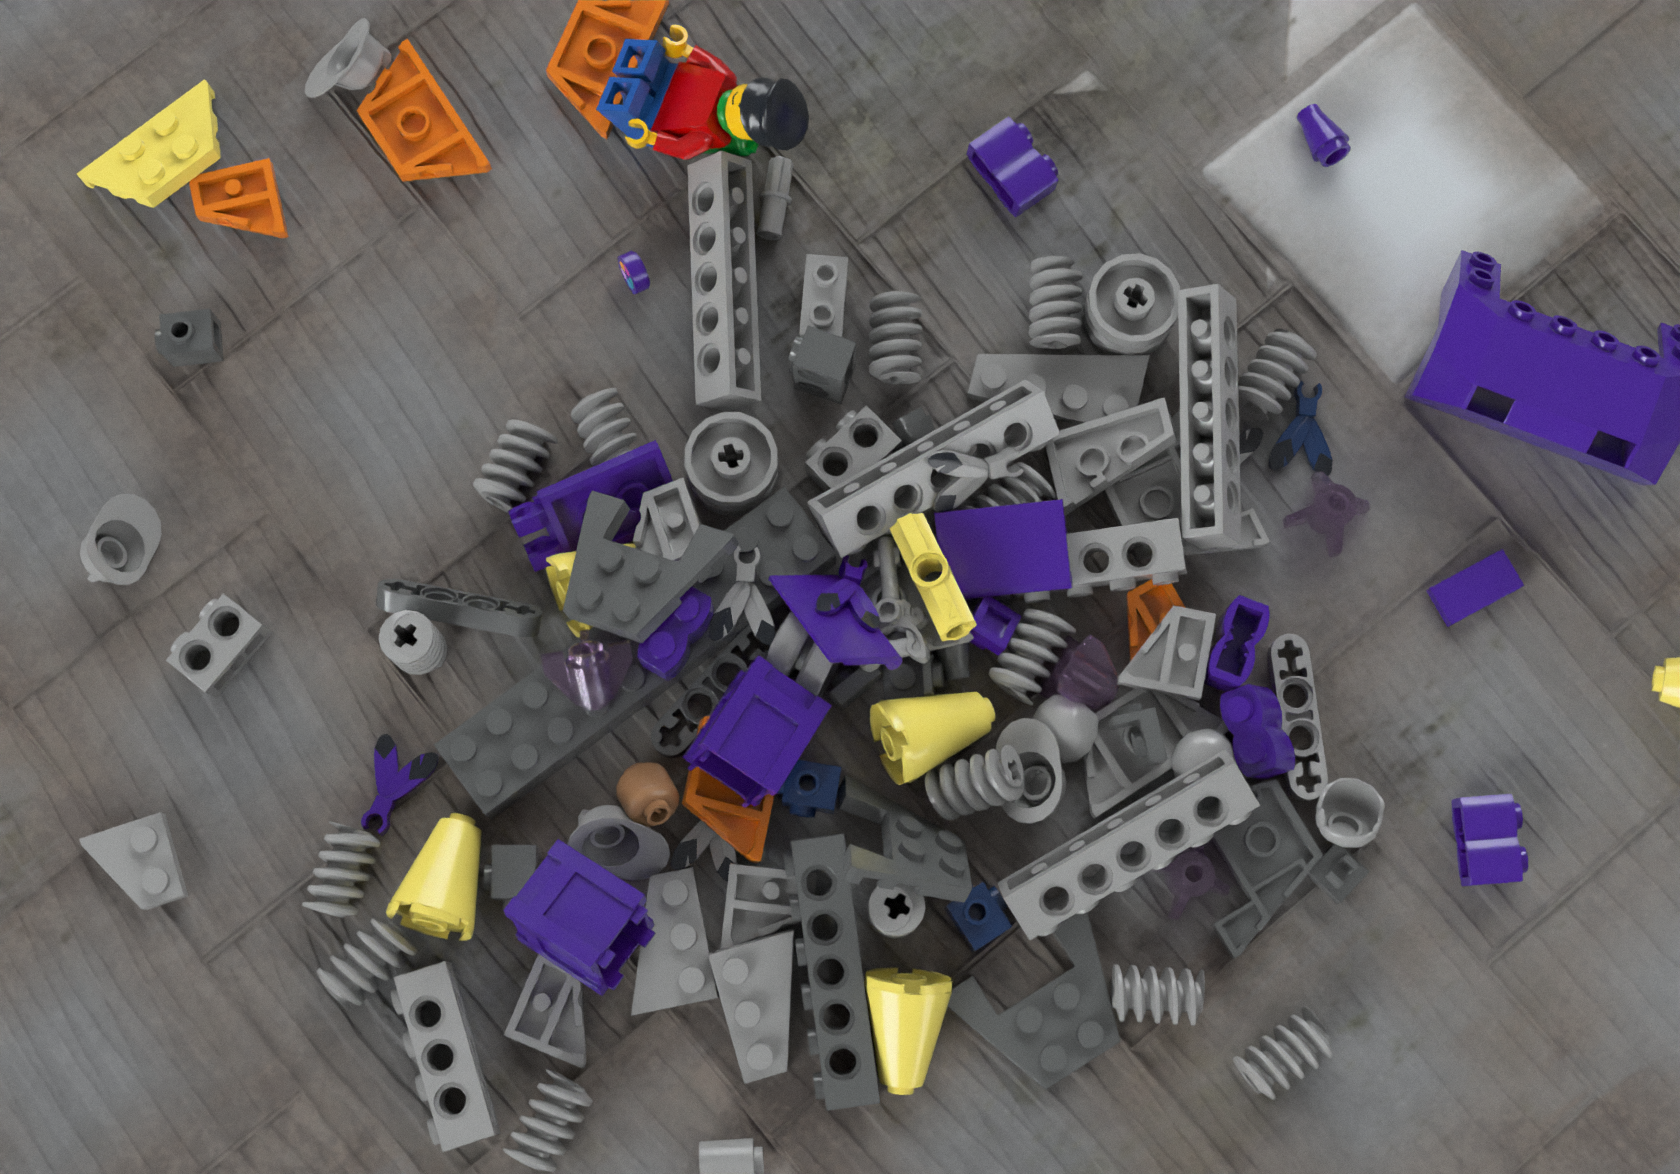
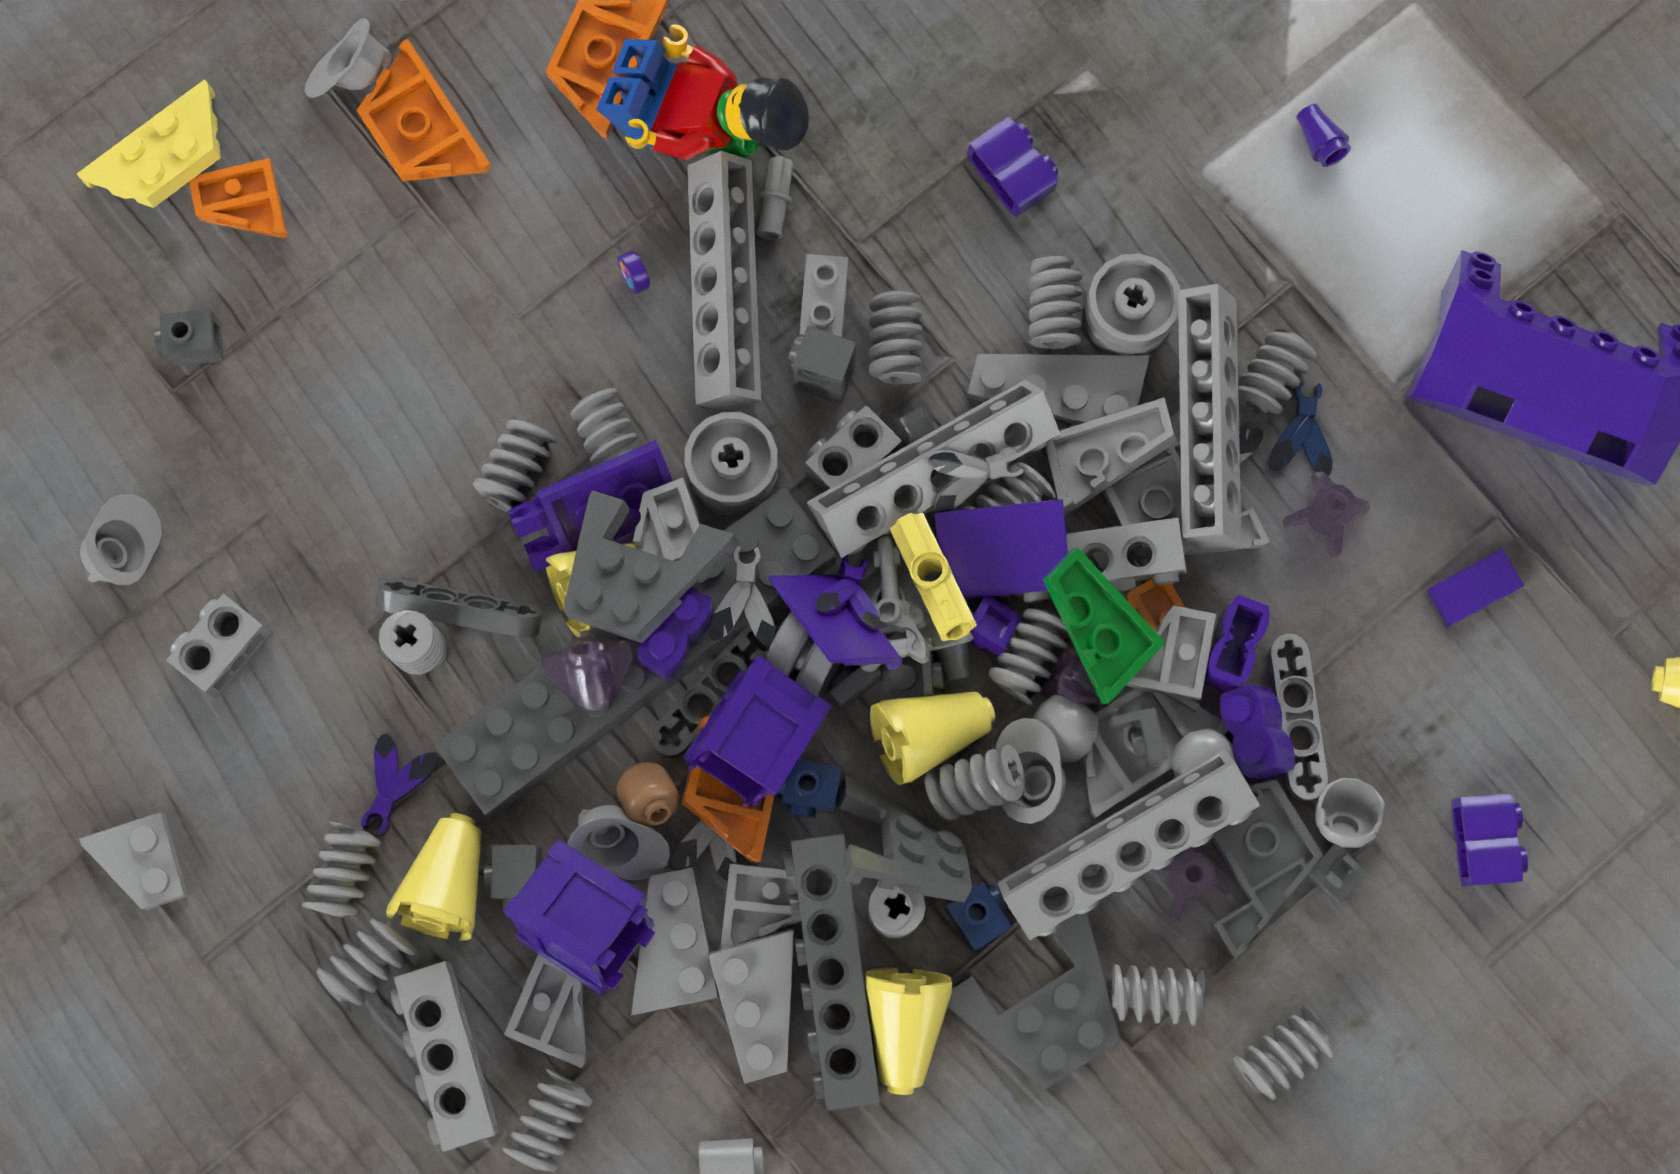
none -> green wing [1043,547,1165,705]

